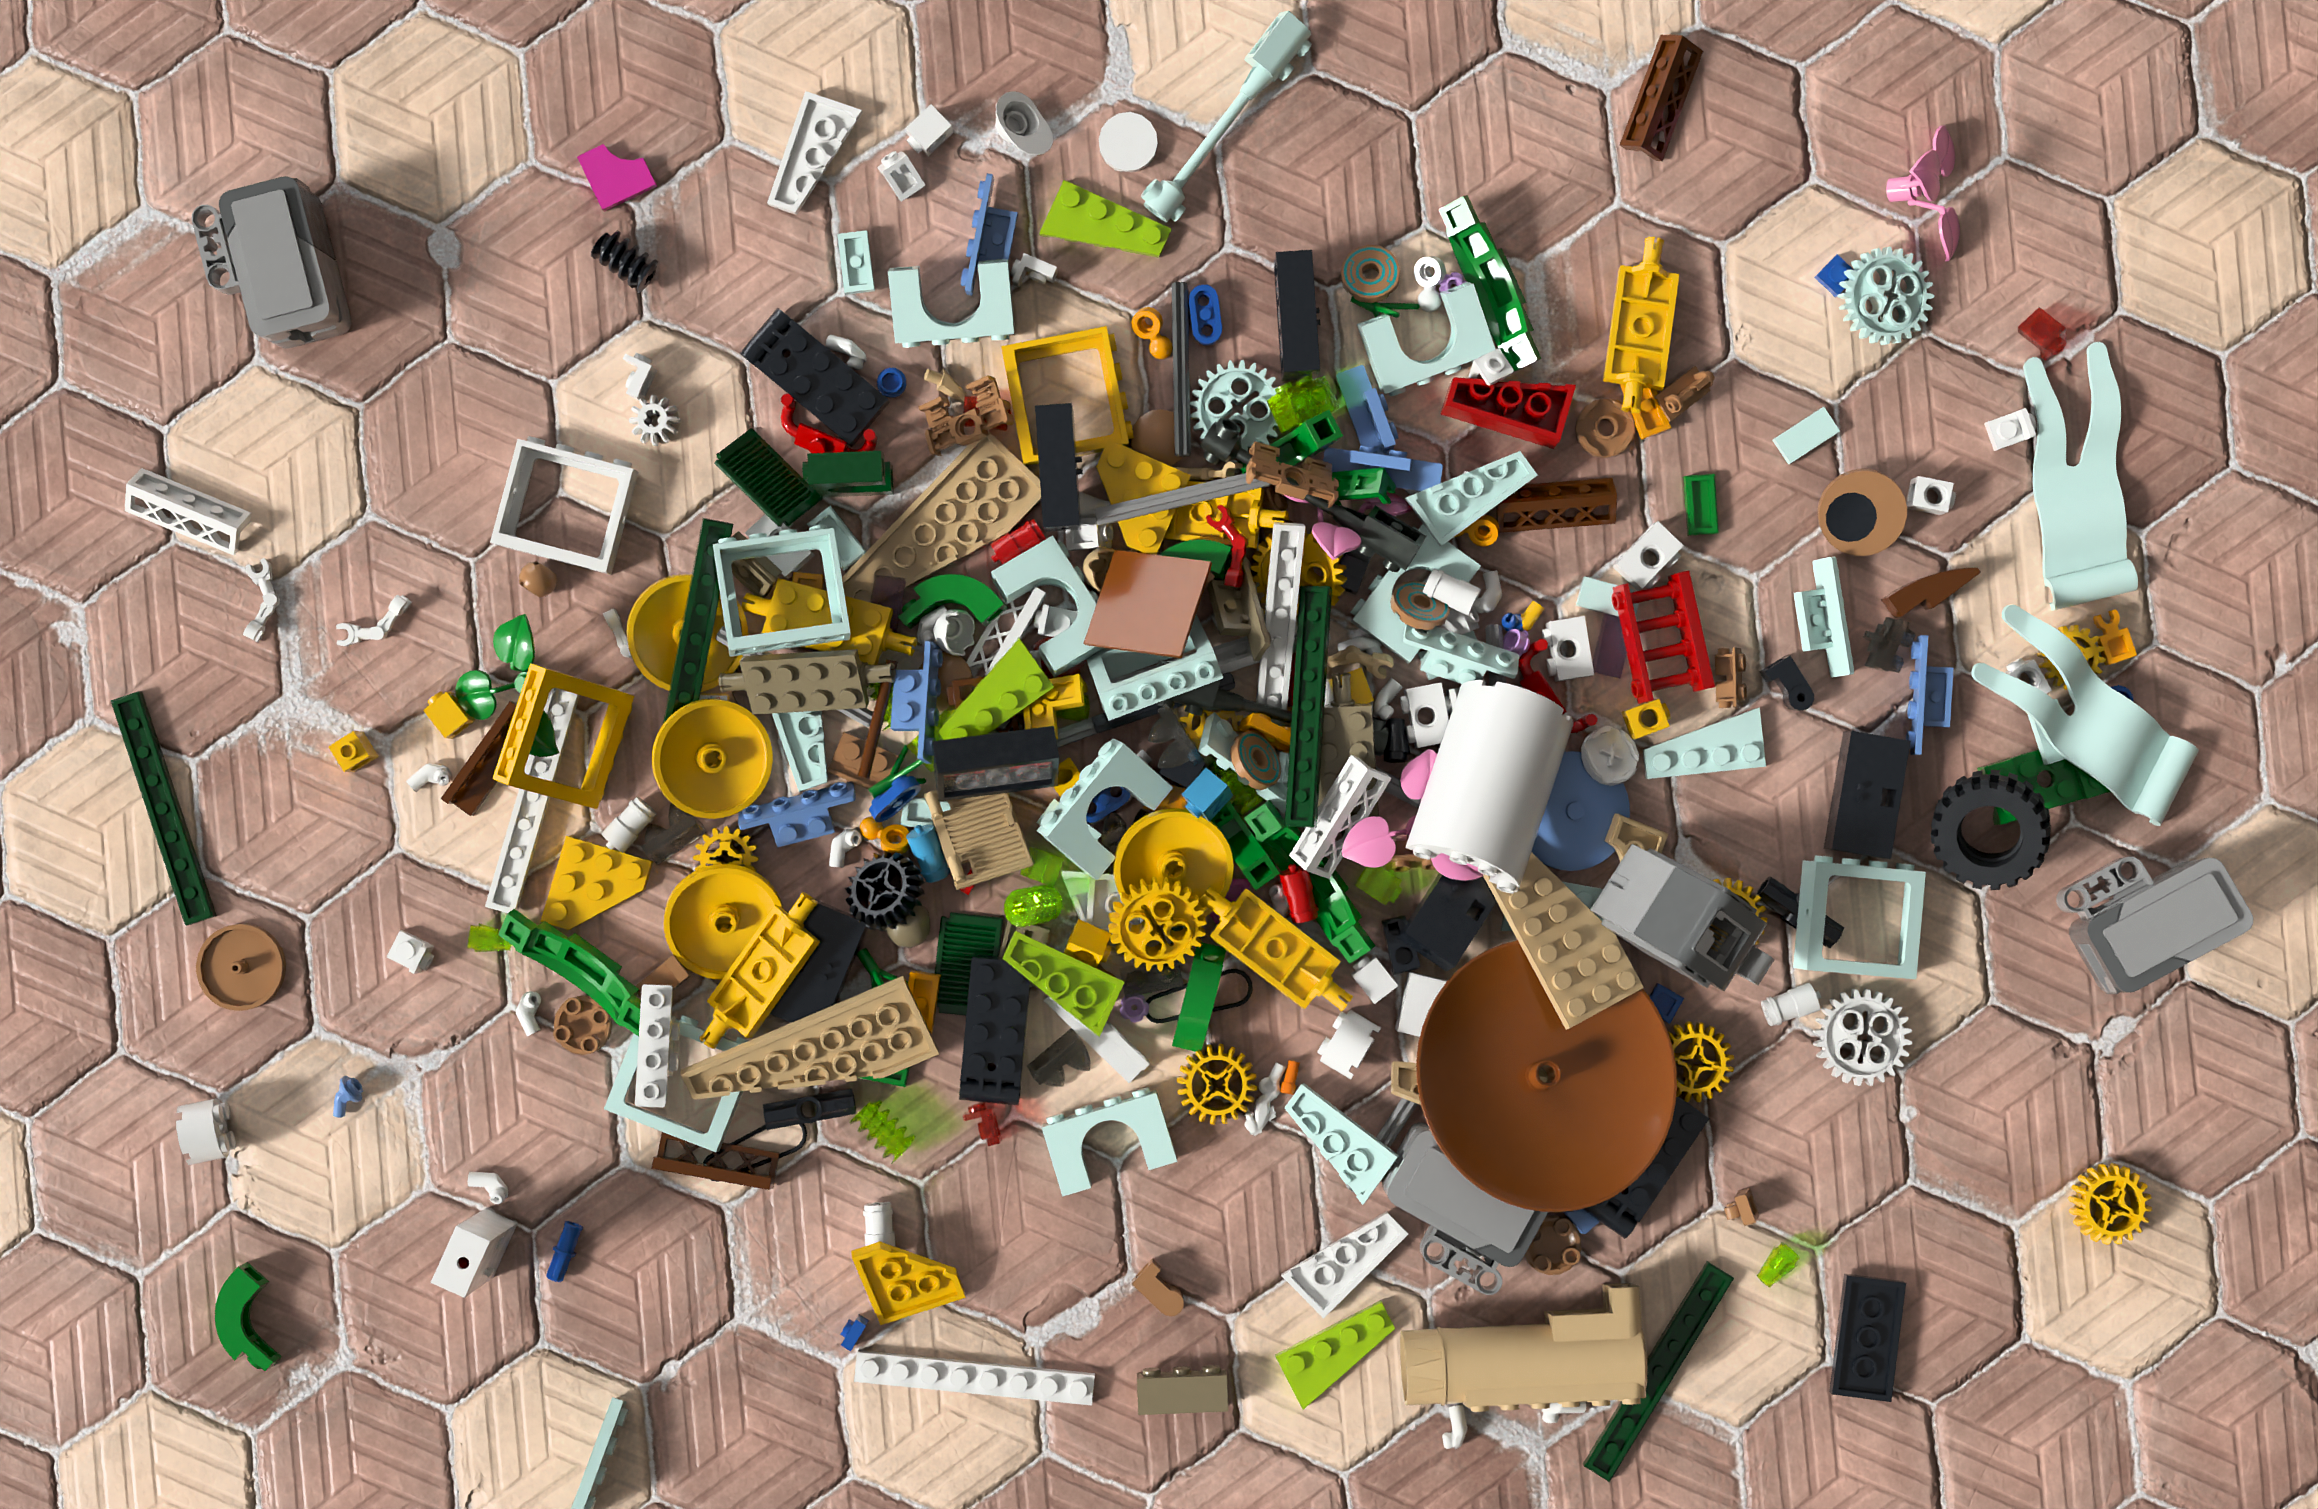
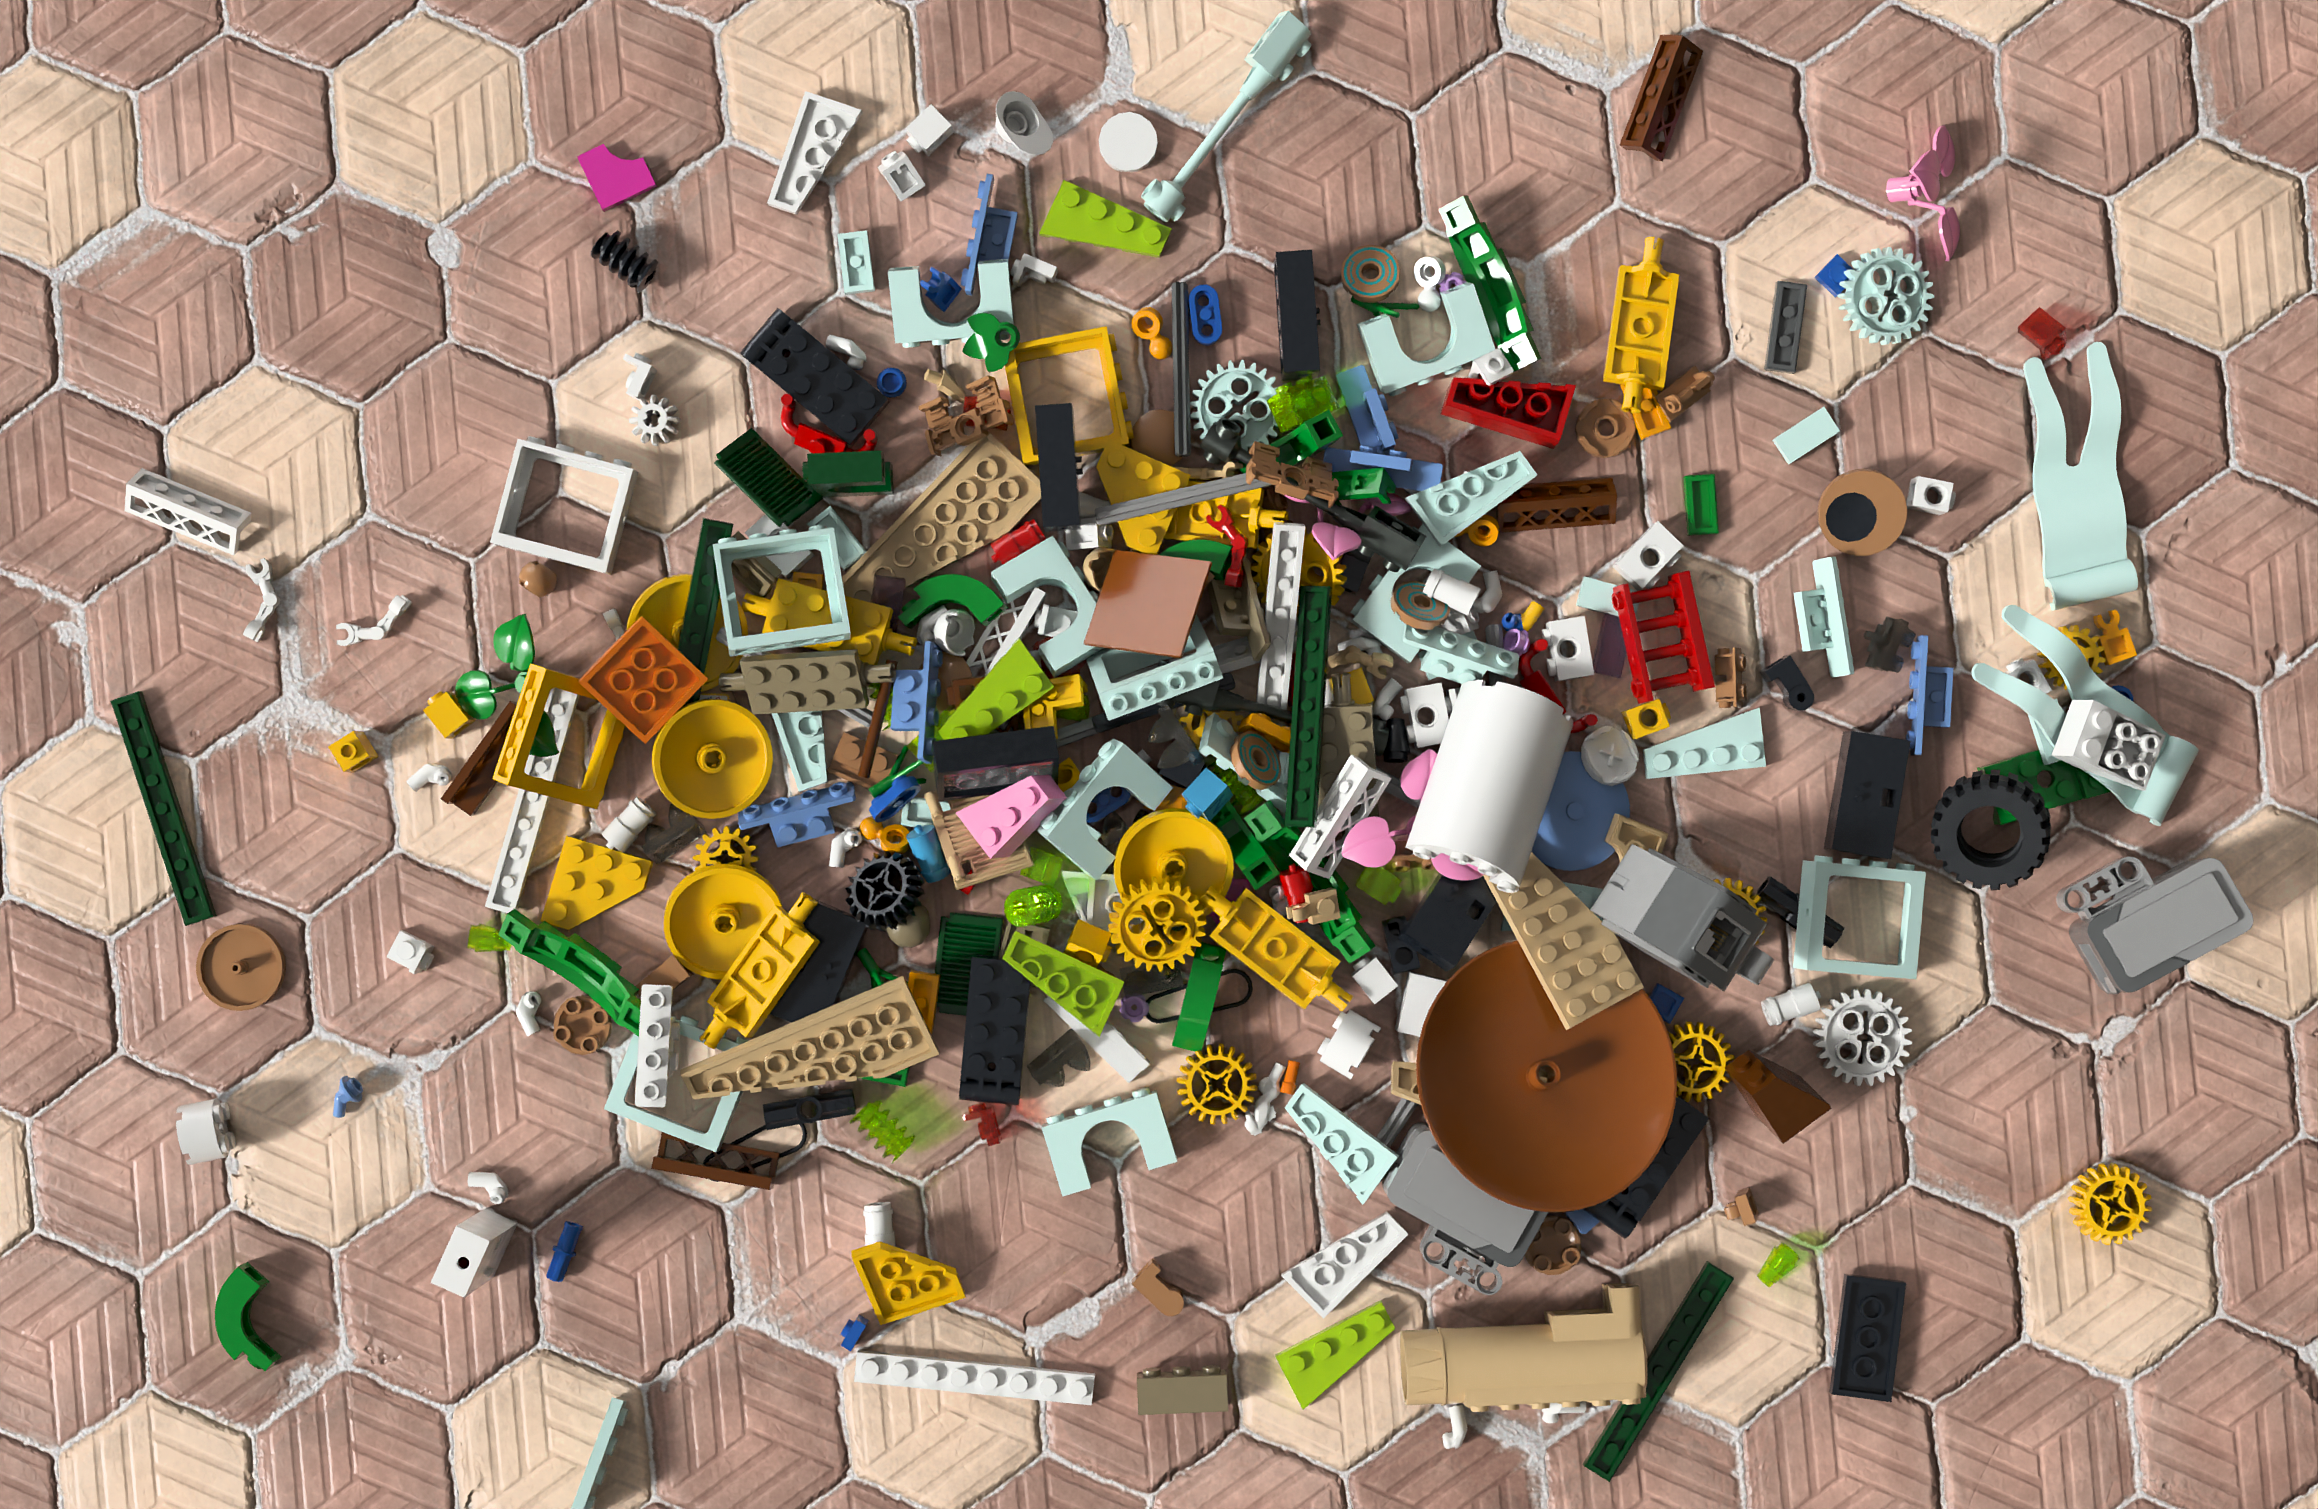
light grey piece [192,176,352,349] -> none
reddish brown slope [1881,568,1981,618] -> none
white bracket [1984,408,2037,451] -> none
none -> orange plate [578,616,708,744]
none -> blue plate [920,267,962,312]
none -> bright pink wedge [956,775,1067,859]
none -> green plate [962,313,1020,372]
none -> tan plate [1286,887,1341,925]
none -> reddish brown slope [1724,1050,1832,1144]
none -> dark grey tile [1764,281,1807,374]
none -> white slope [2051,700,2166,791]

